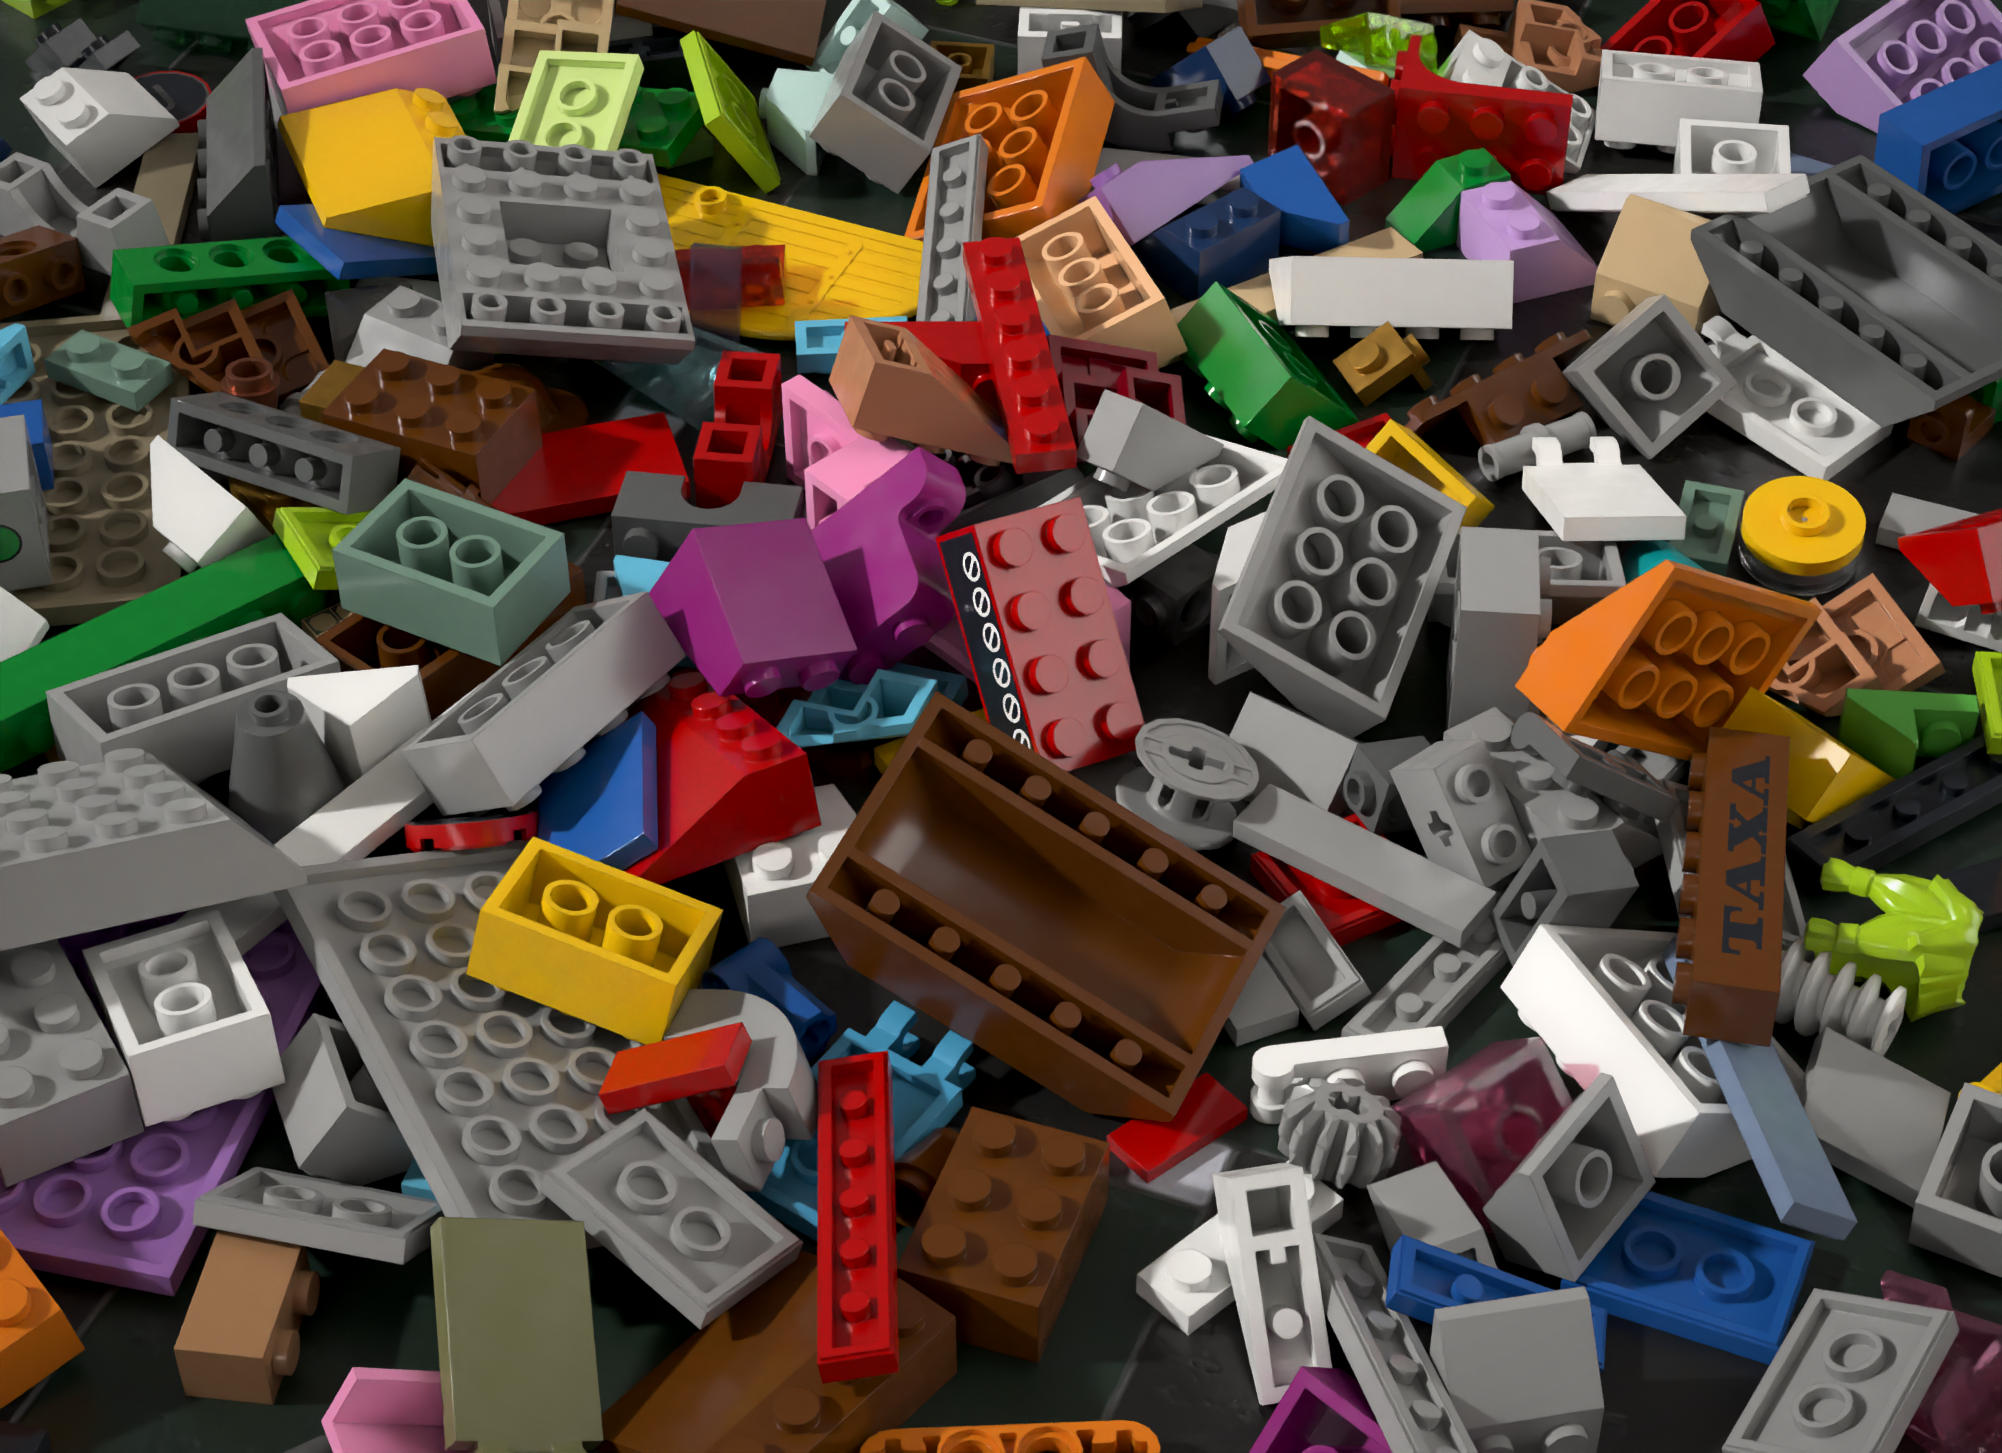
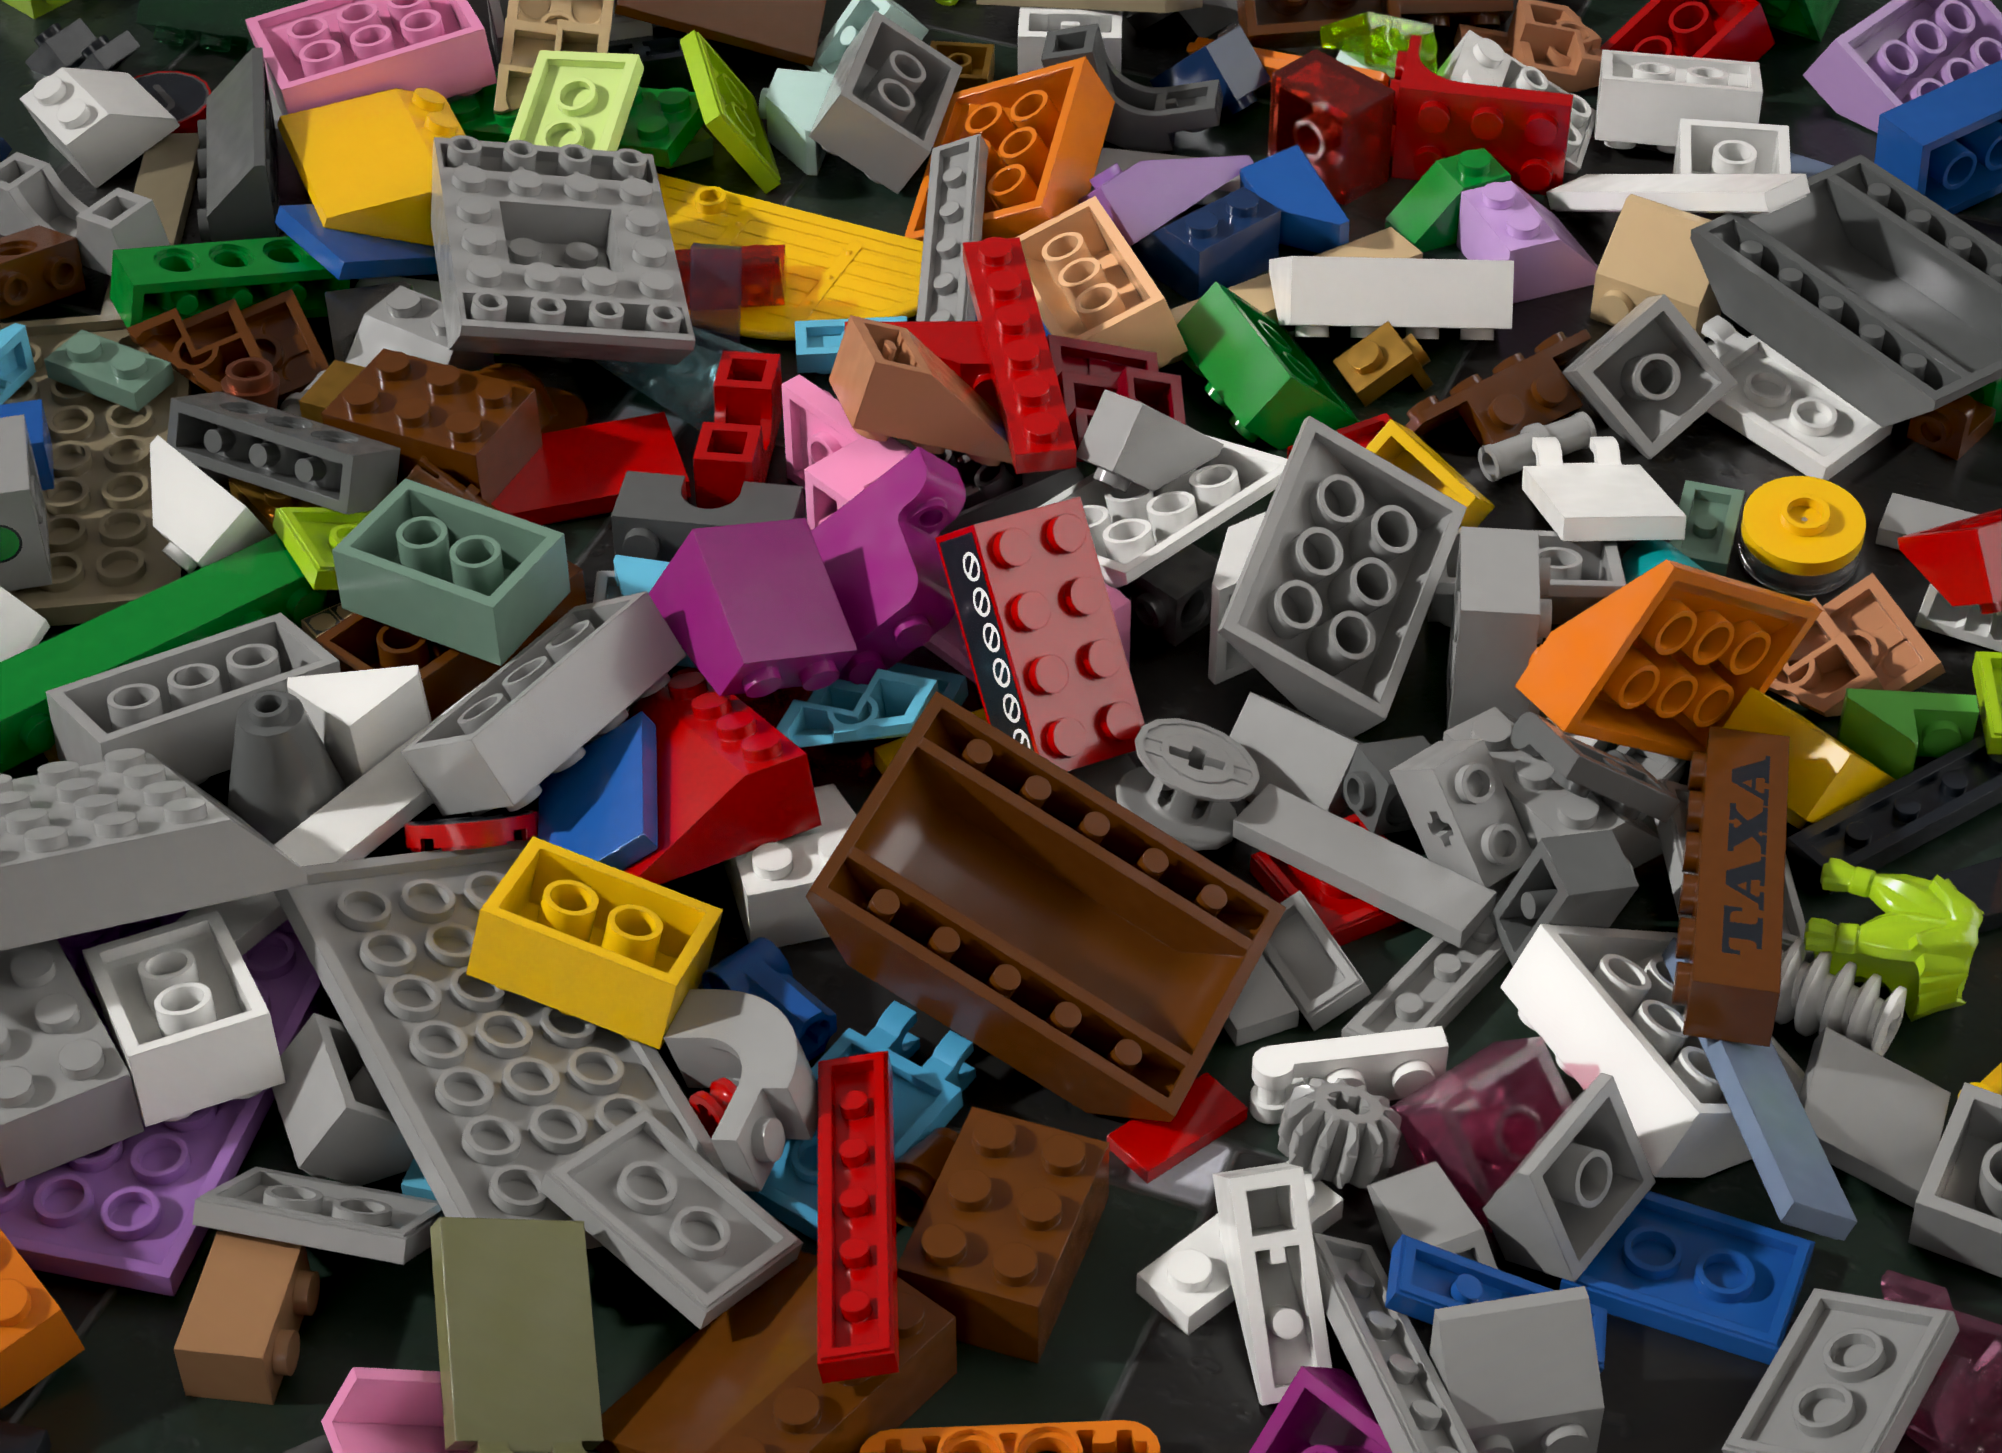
red tile [598,1022,752,1114] -> none

